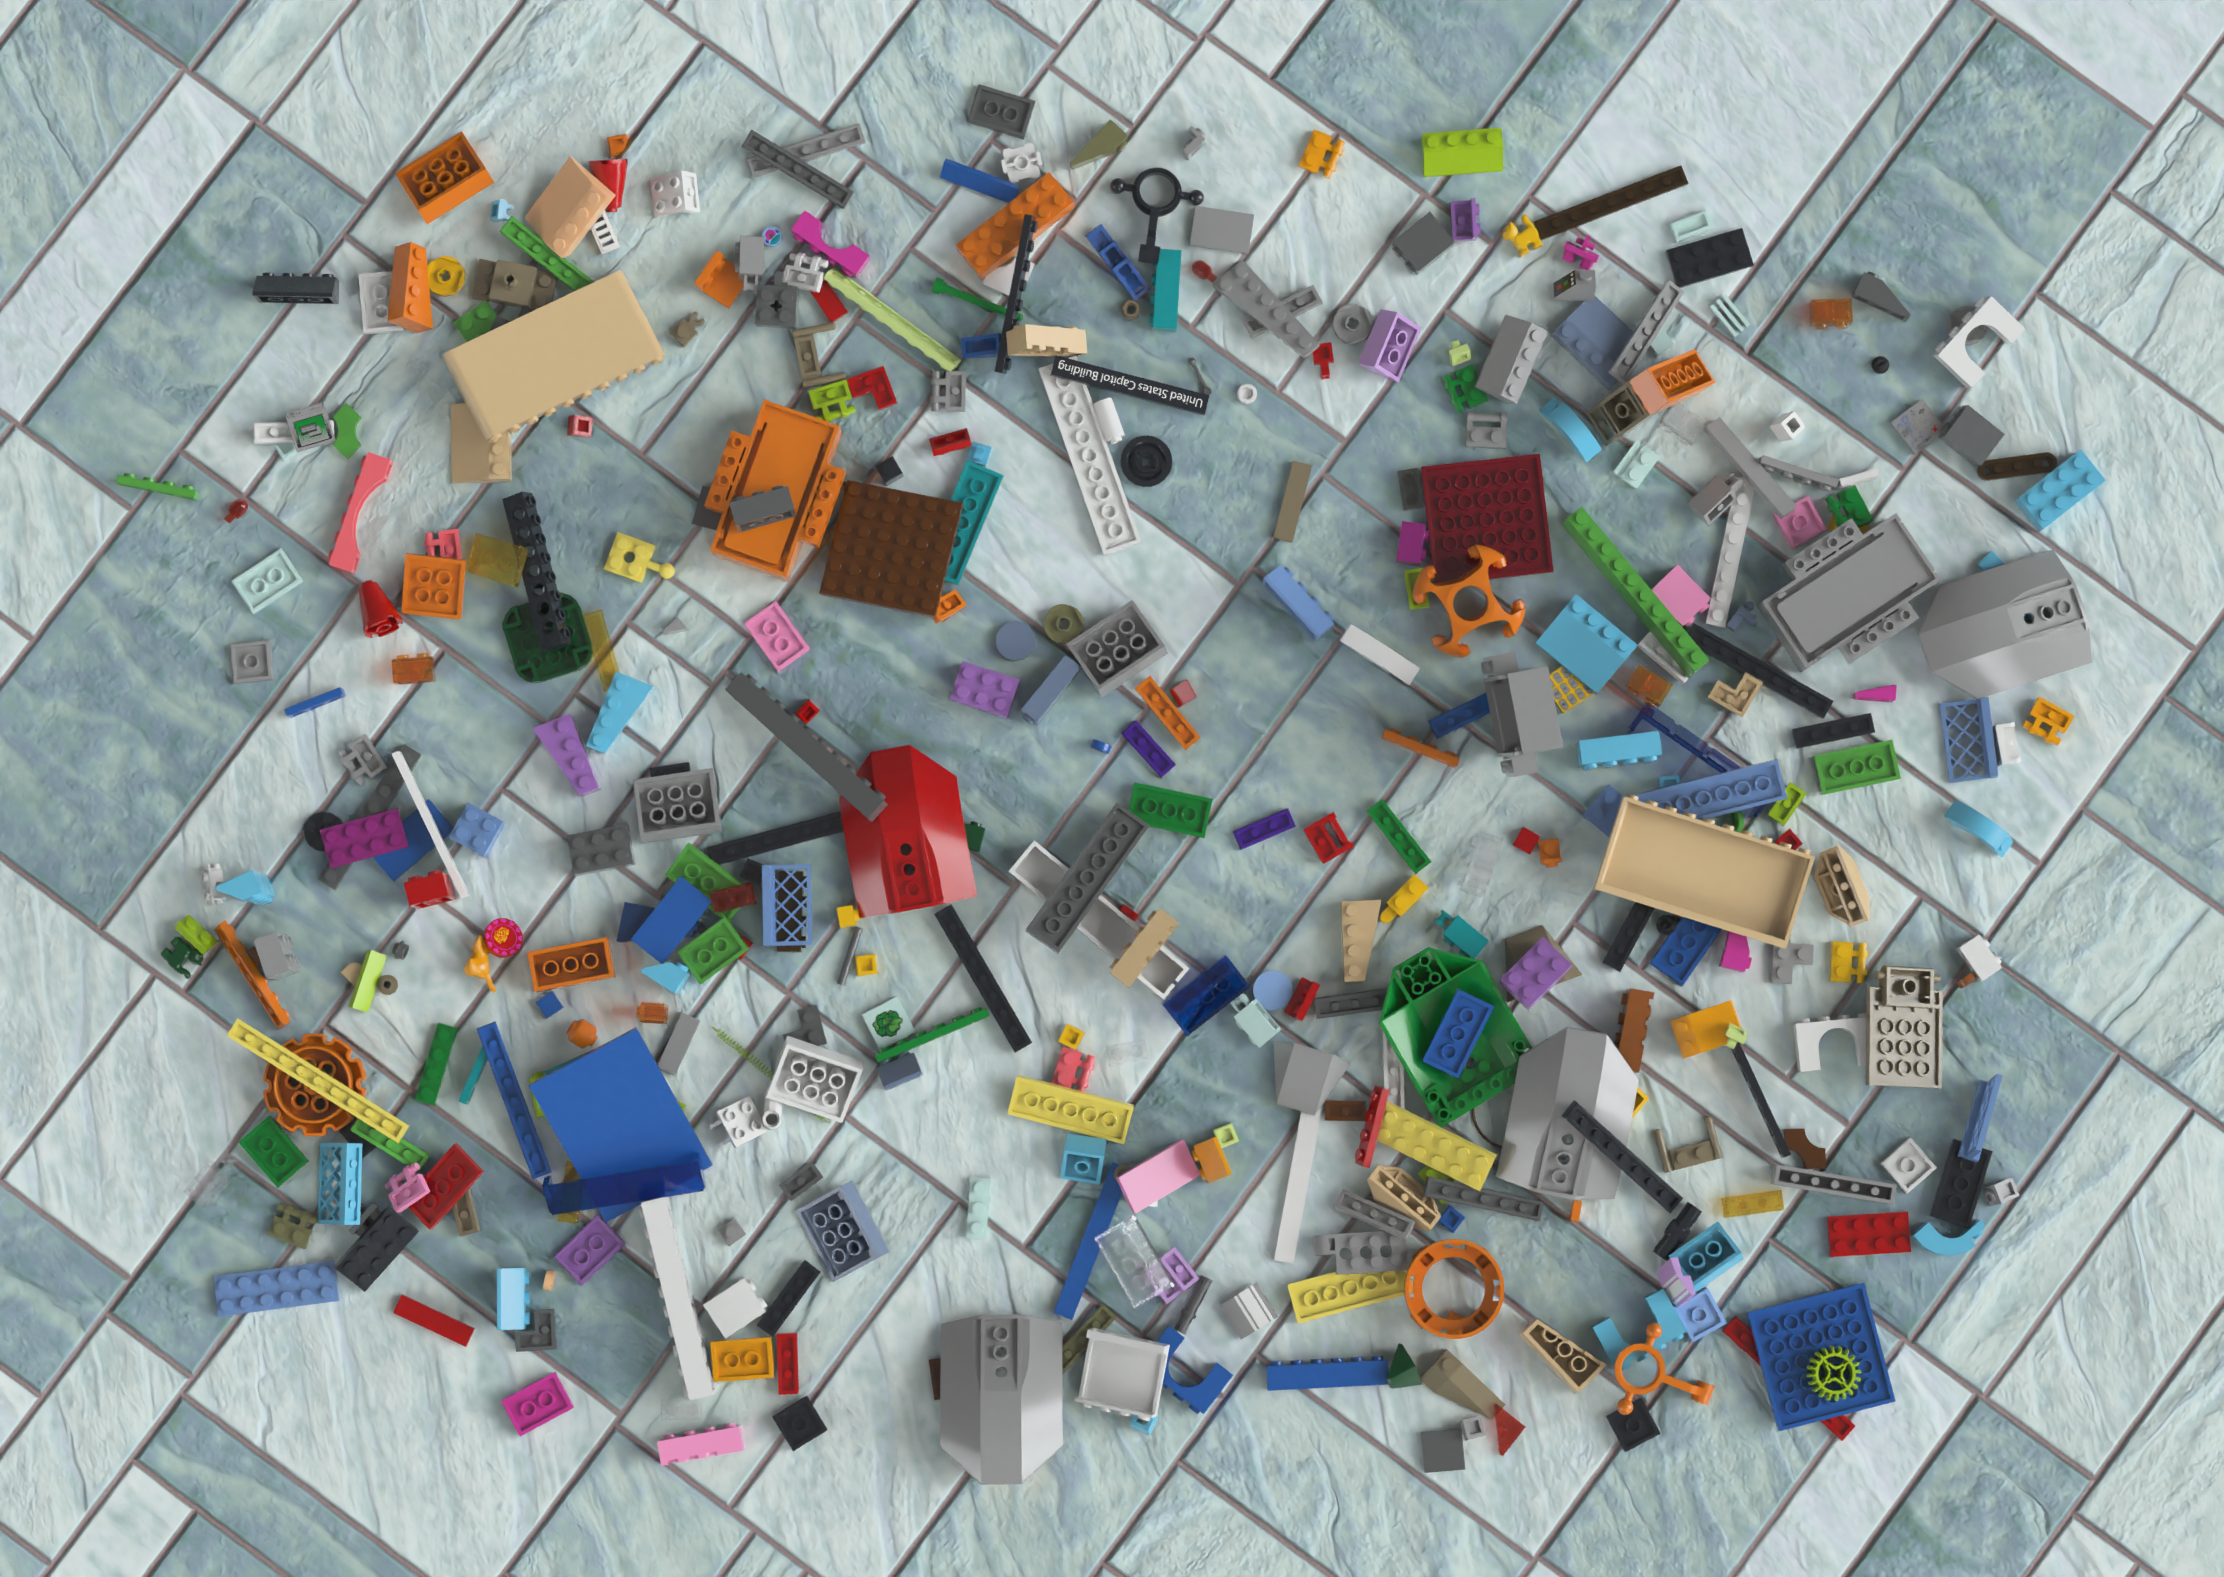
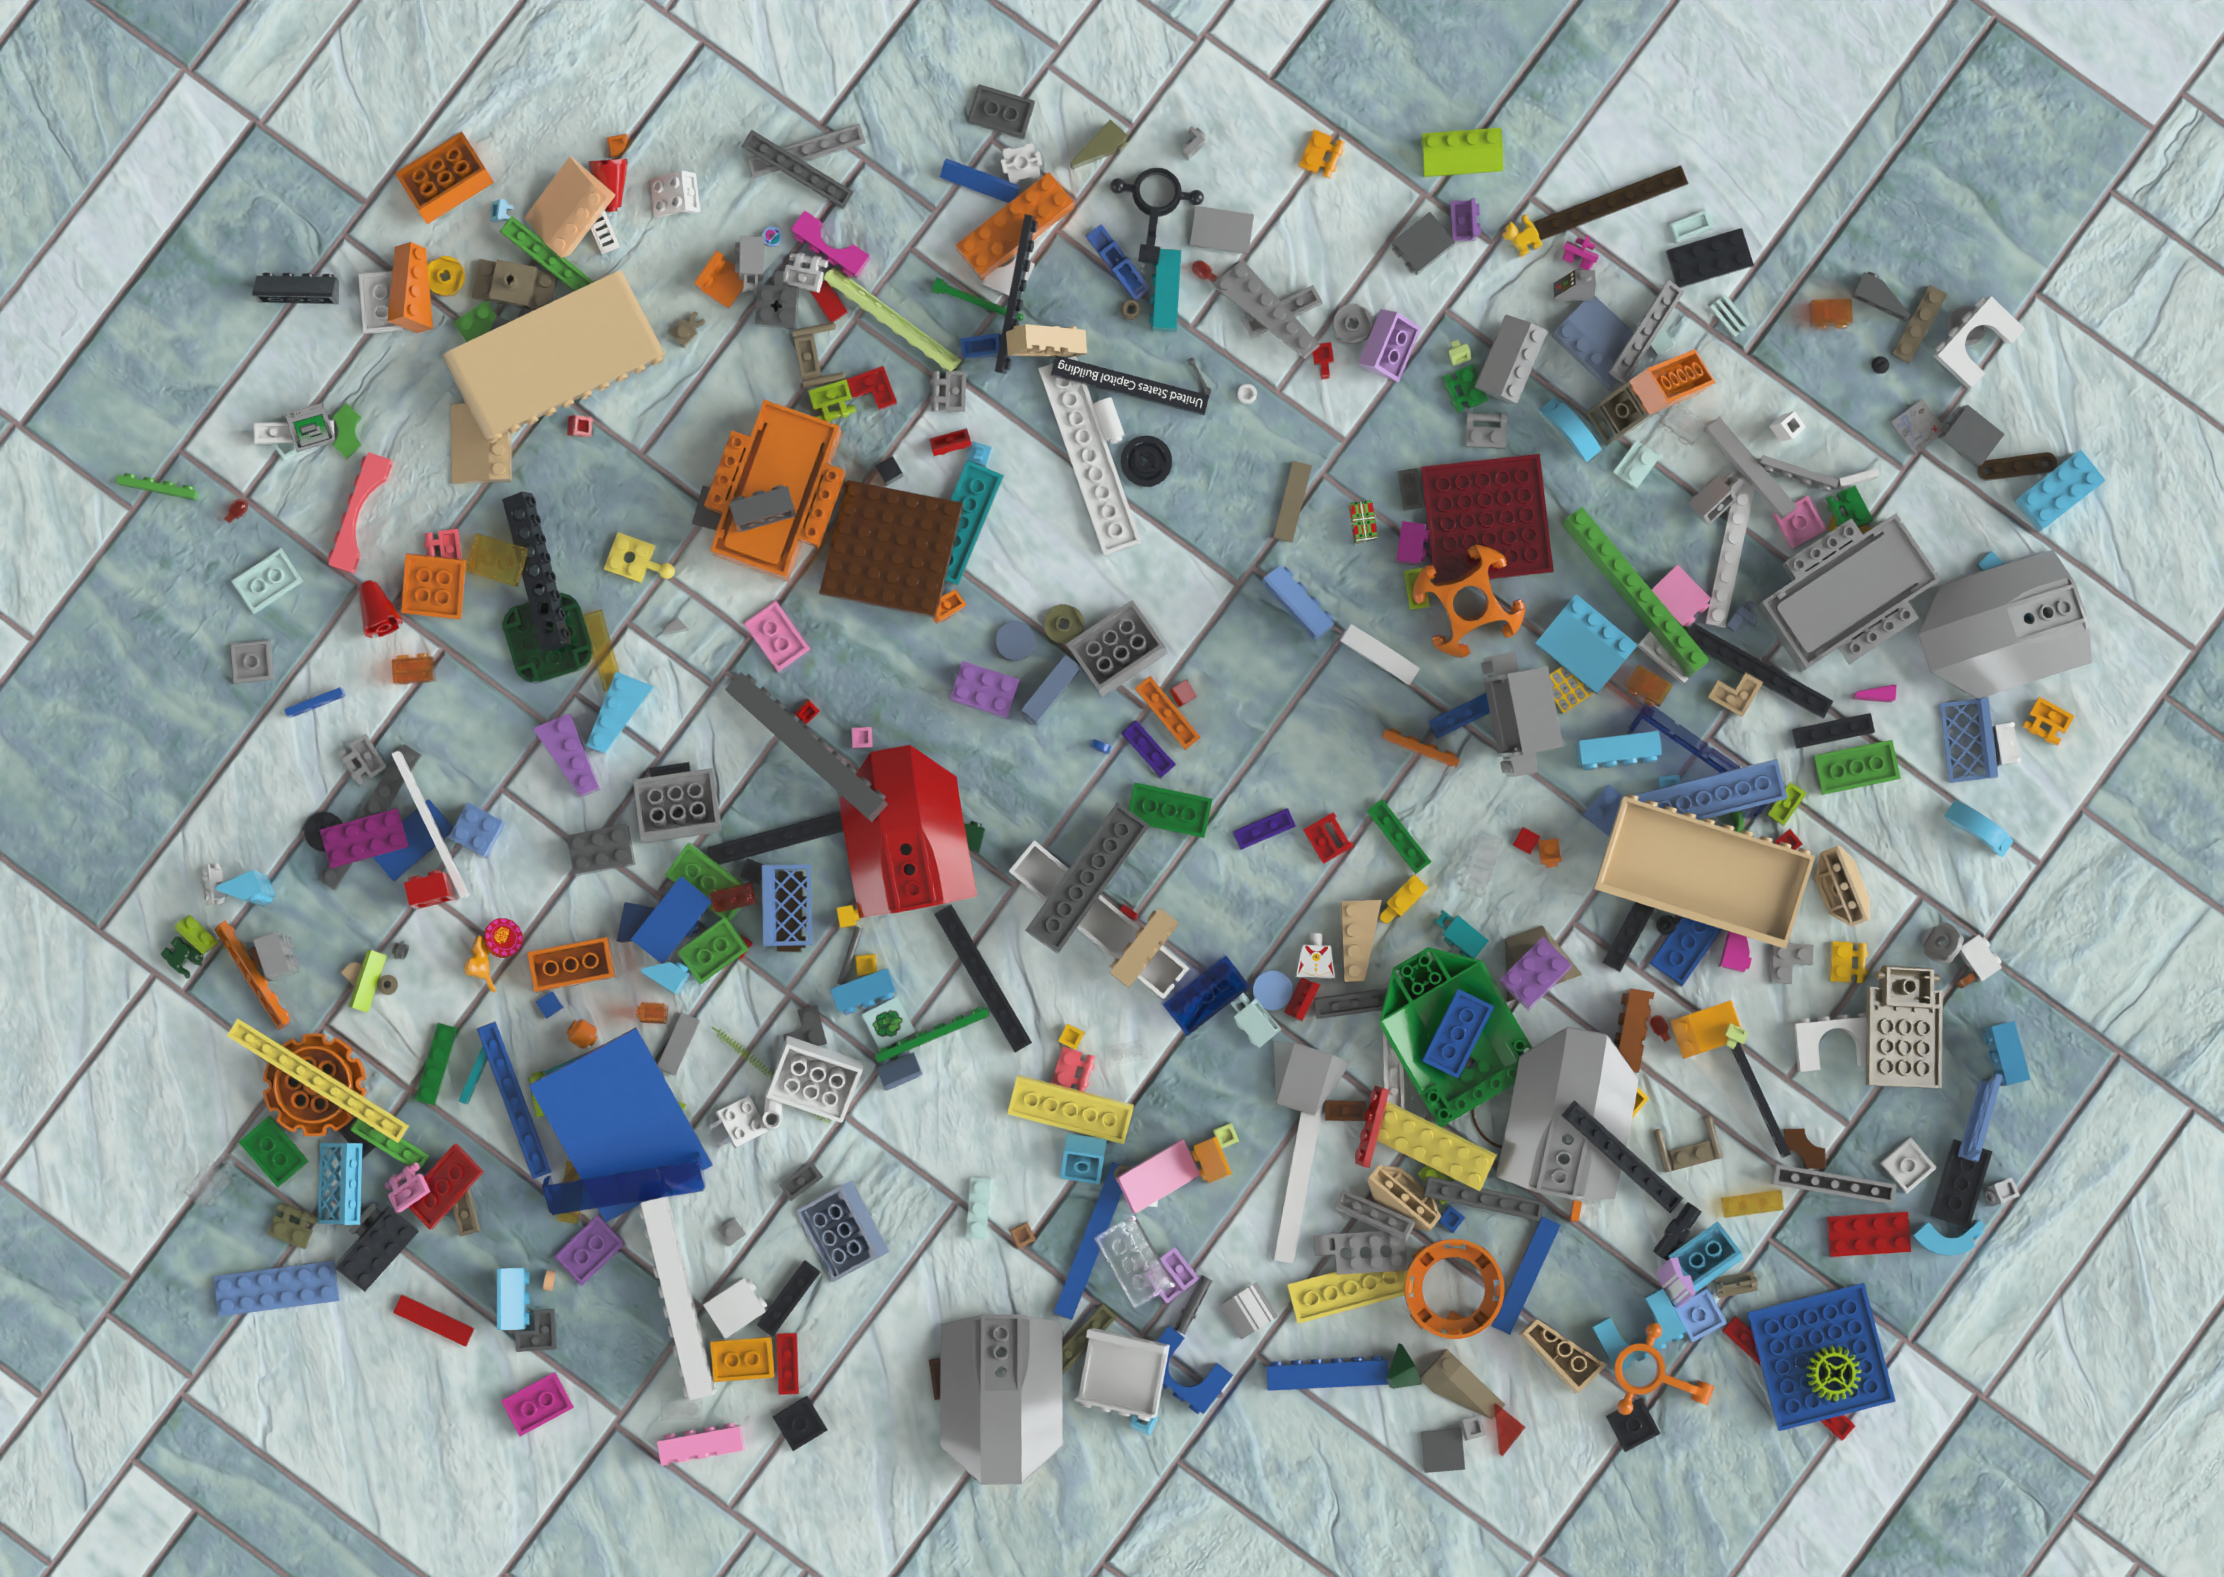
none -> dark azure brick [830,968,897,1015]
none -> bright pink plate [852,727,873,749]
none -> medium nougat tile [1009,1222,1036,1249]
none -> white torso [1296,933,1335,979]
none -> piece [1349,500,1378,545]
none -> blue tile [1492,1216,1561,1335]
none -> clear red cylinder [1650,1015,1671,1043]
none -> dark tan hinge [1714,1271,1758,1298]
none -> dark tan plate [1891,285,1947,364]
none -> light grey plate [1922,923,1964,963]
none -> dark azure brick [1983,1021,2031,1086]

